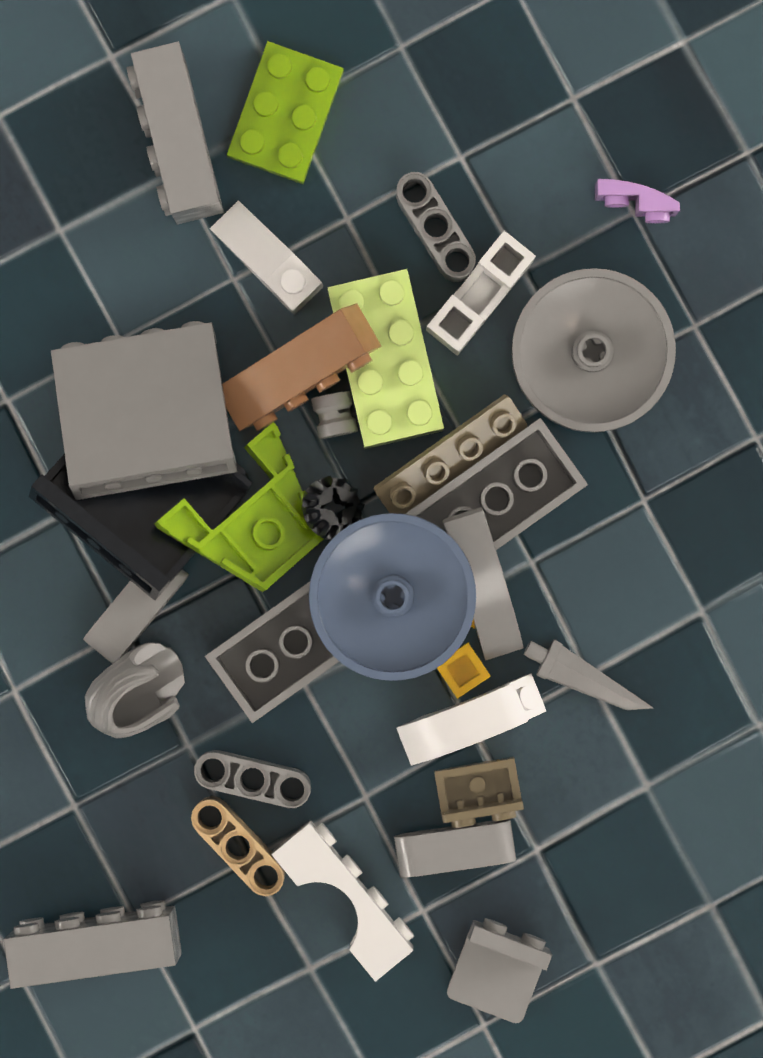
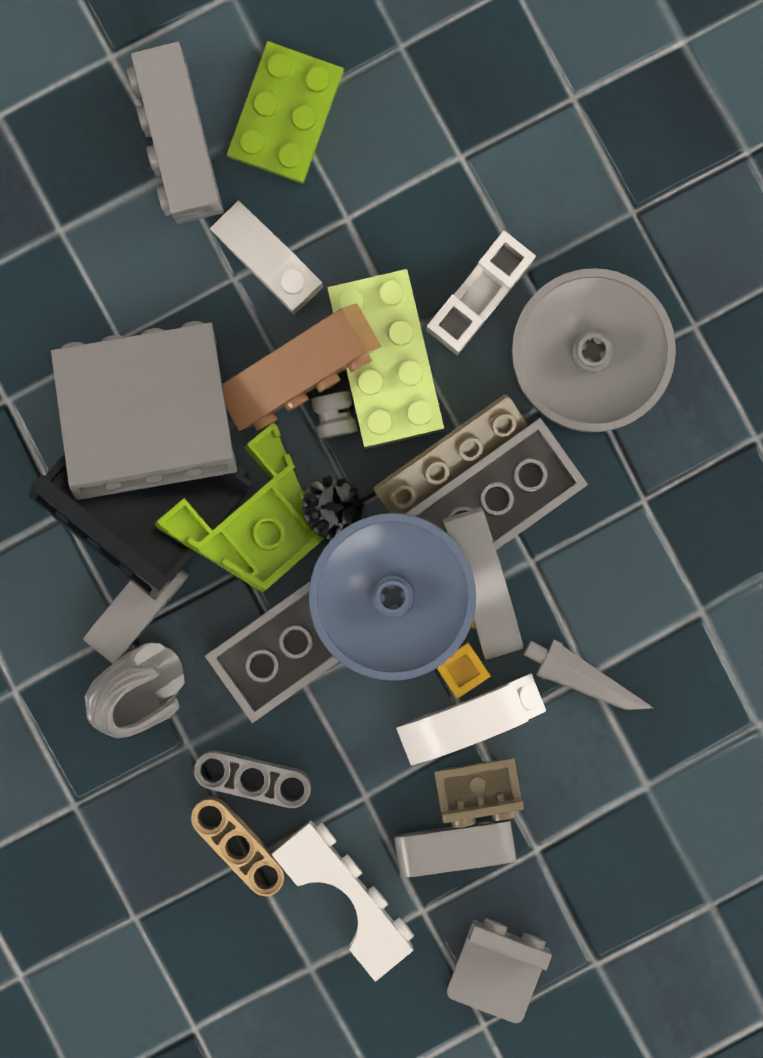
light grey brick [4,900,182,989] -> none
light grey beam [396,172,476,282] -> none
lavender slope [595,179,680,223] -> none

